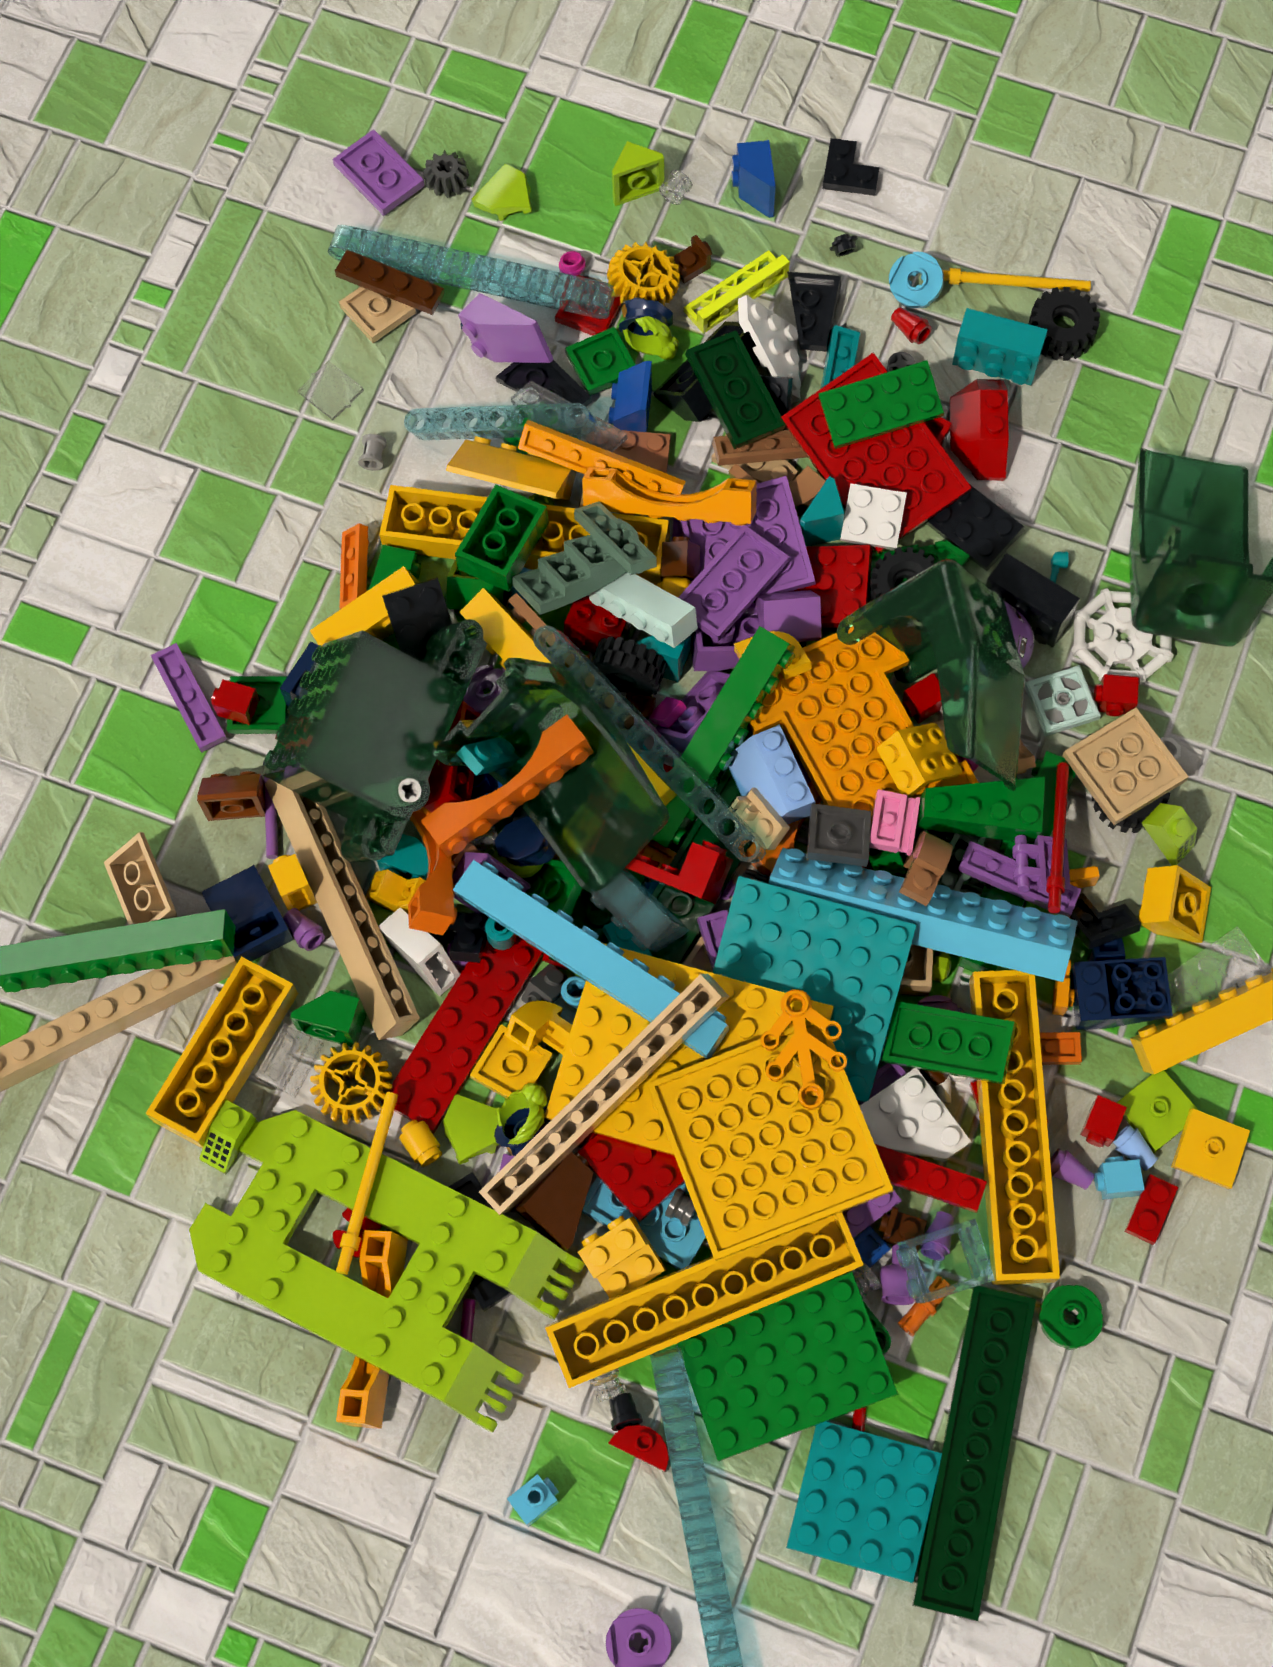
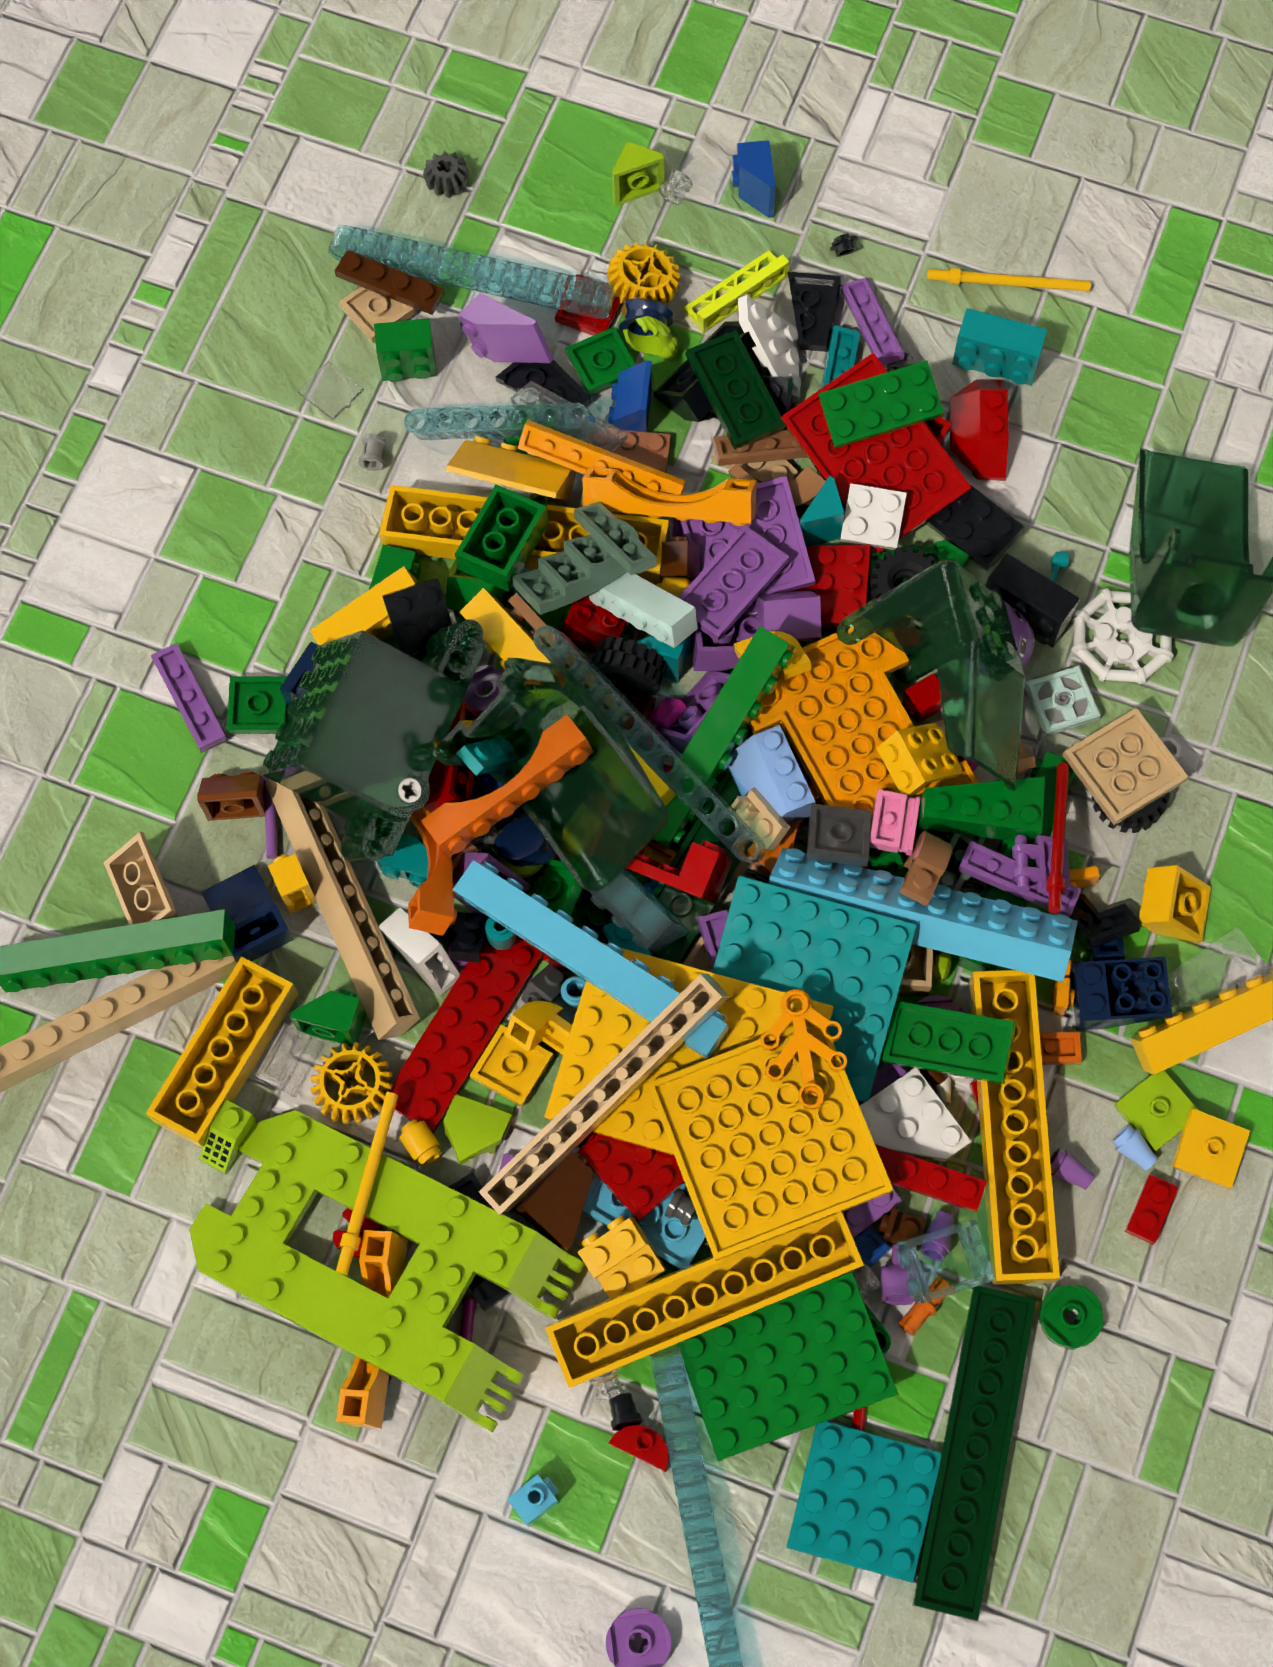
red brick [211,679,260,725] -> none
medium lavender cone [283,908,325,951] -> none
medium lavender plate [332,129,425,216] -> none
orange plate [339,523,369,609] -> none
yellow brick [365,869,426,914] -> none
lime slope [471,164,532,221] -> none
lime piece [494,1083,551,1156] -> none
dark pink plate [559,251,586,277] -> none
reddish brown bracket [674,235,712,284] -> none
medium lavender rock [720,879,736,900] -> none
black plate [822,138,880,196] -> none
medium azure plate [889,252,944,308] -> none
red cone [891,307,932,344] -> none
black tyre [1028,287,1100,361] -> none
red brick [1080,1095,1127,1147] -> none
red brick [1094,674,1139,717] -> none
medium azure brick [1094,1156,1144,1200] -> none
lime slope [1141,803,1197,866] -> none
none -> green brick [374,318,437,382]
none -> medium lavender tile [841,277,904,365]

